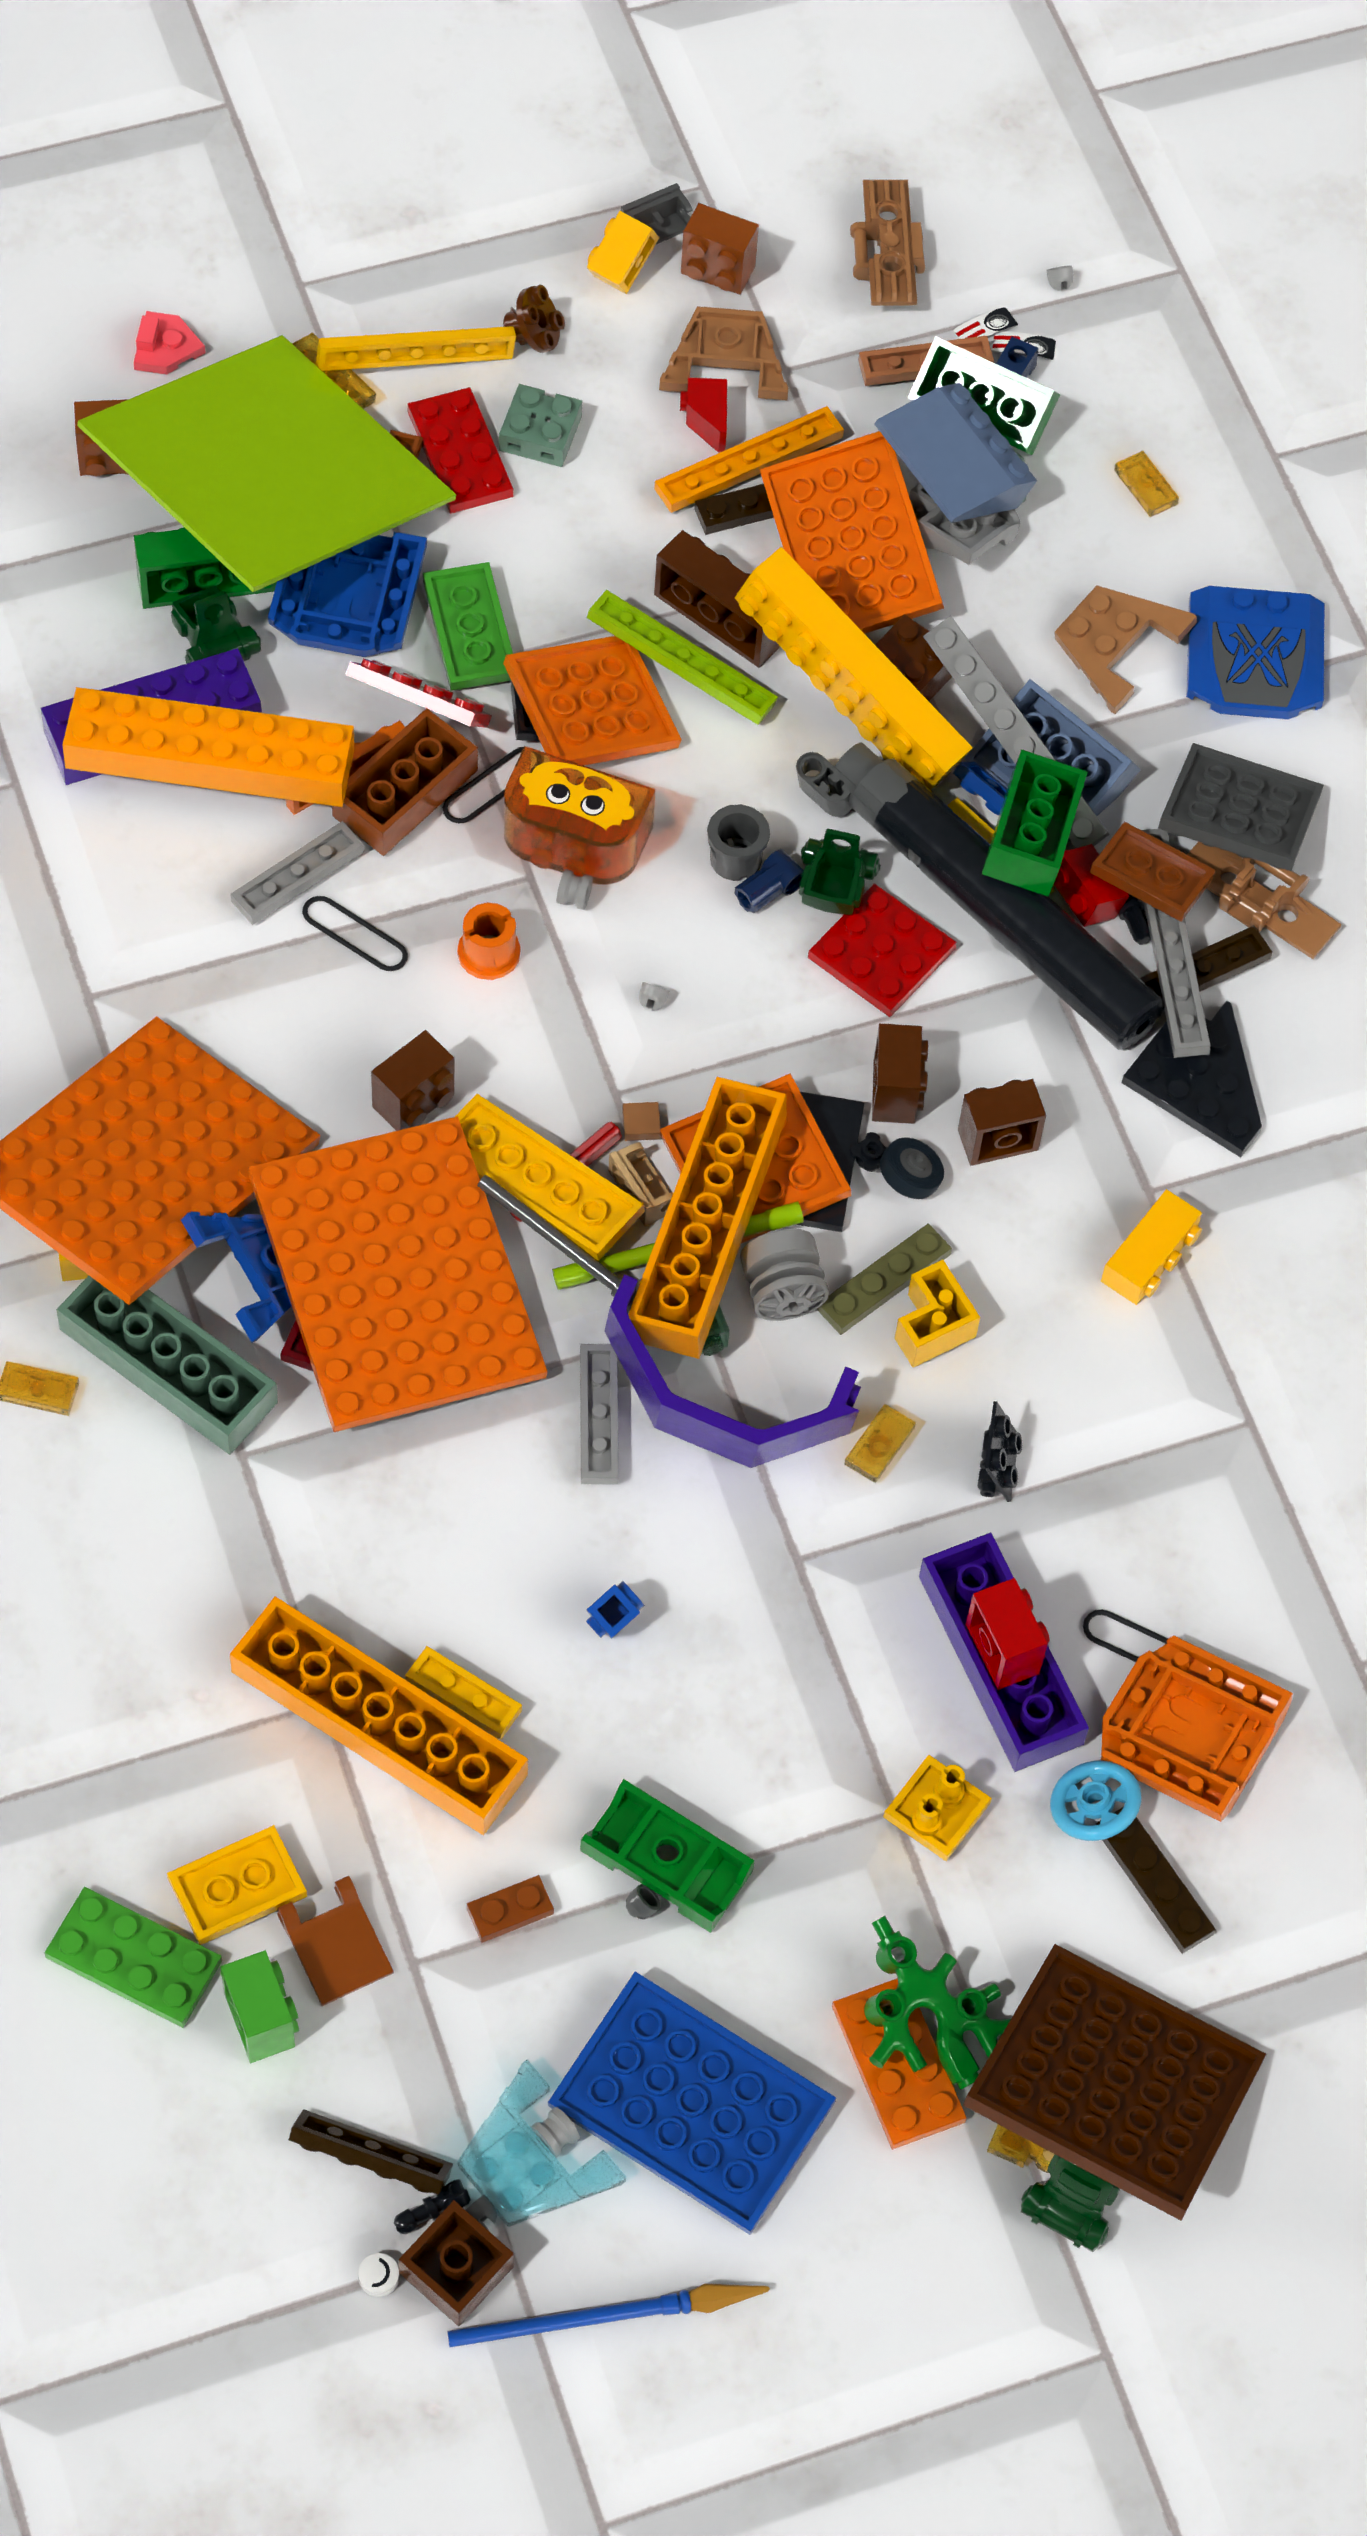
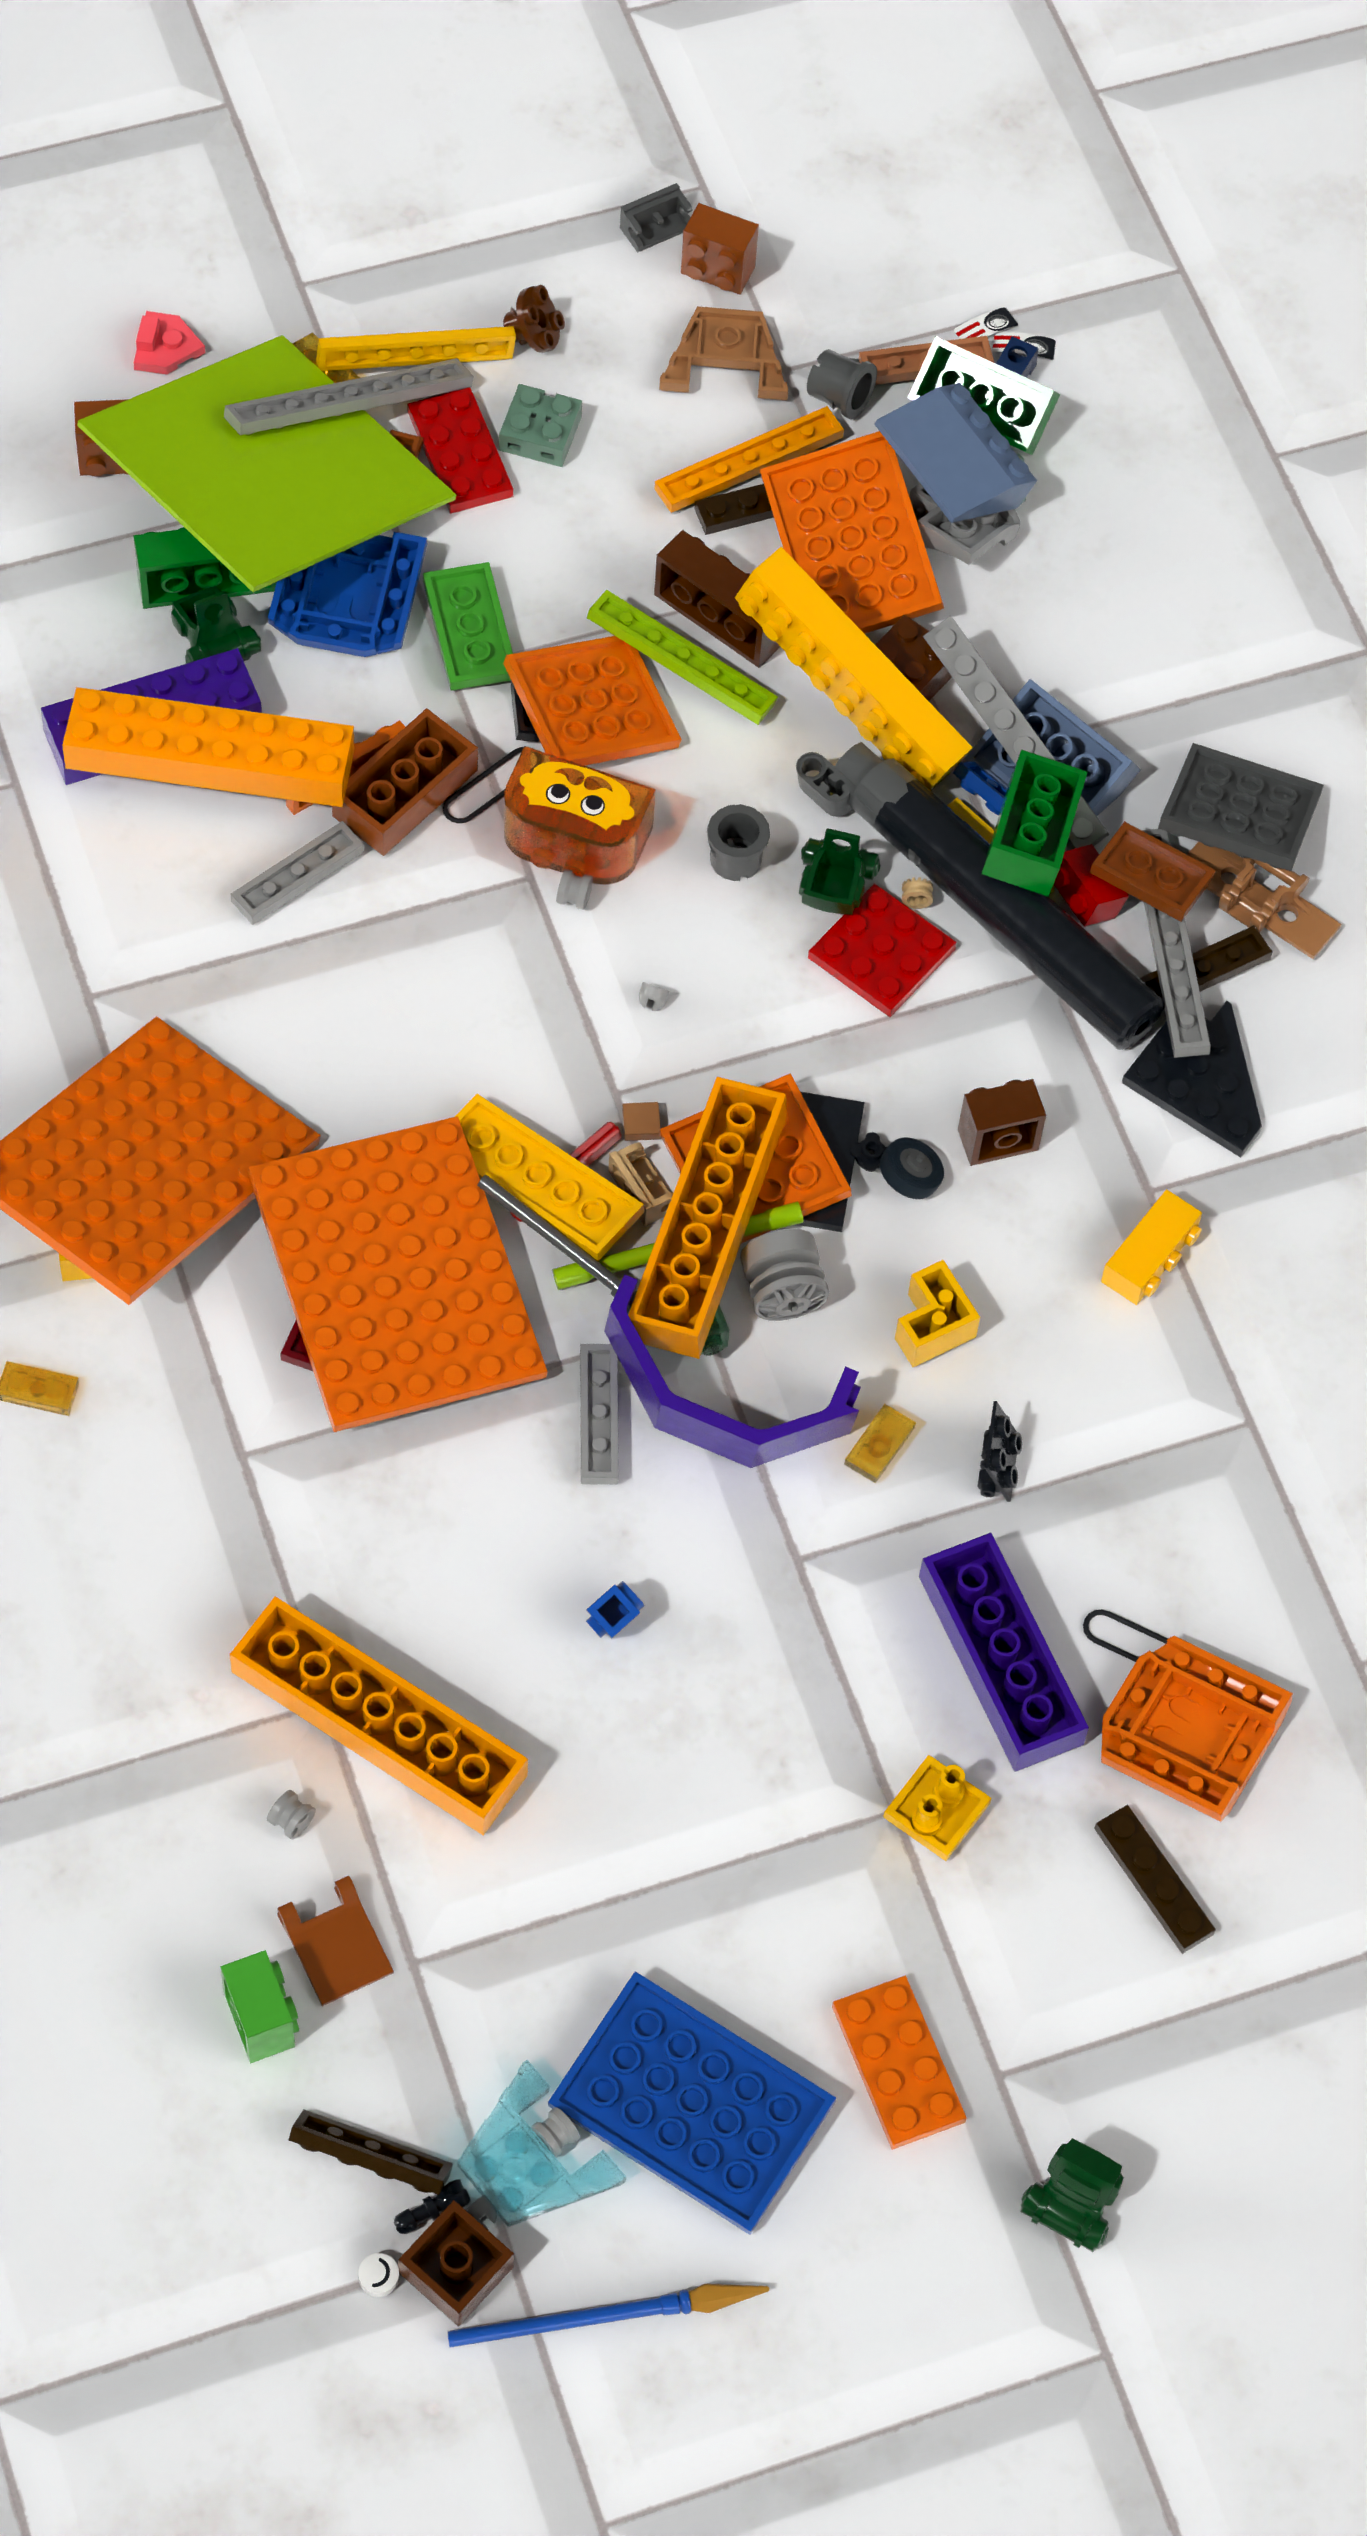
bright green plate [44,1886,222,2028] -> none
sand green brick [56,1276,278,1455] -> none
yellow plate [167,1825,307,1945] -> none
blue wing [181,1212,292,1343] -> none
black piece [302,896,408,971] -> none
plate [345,658,492,728] -> none
reddish brown brick [371,1030,455,1131] -> none
yellow plate [405,1646,522,1740] -> none
orange piece [457,902,521,980] -> none
dark orange plate [467,1875,554,1943] -> none
green piece [580,1779,755,1933] -> none
yellow brick [587,211,659,294] -> none
dark grey hinge [626,1884,661,1919] -> none
red slope [680,378,727,453] -> none
dark blue piece [734,849,804,913] -> none
olive plate [817,1223,952,1335] -> none
medium nougat piece [850,180,925,306] -> none
green plant [864,1916,1011,2090] -> none
reddish brown brick [872,1023,928,1124] -> none
reddish brown plate [963,1944,1266,2221] -> none
red brick [966,1578,1050,1690] -> none
clear yellow plate [987,2124,1050,2173] -> none
light grey hinge [1047,266,1074,291] -> none
medium azure plate [1050,1761,1141,1841] -> none
medium nougat wing [1055,585,1197,714] -> none
clear yellow plate [1114,451,1179,517] -> none
black axle [1118,894,1151,945] -> none
wedge [1186,586,1325,720] -> none
none -> light grey plate [224,358,474,435]
none -> light grey wheel [267,1790,316,1840]
none -> dark grey piece [806,349,877,419]
none -> tan bush [902,877,933,909]

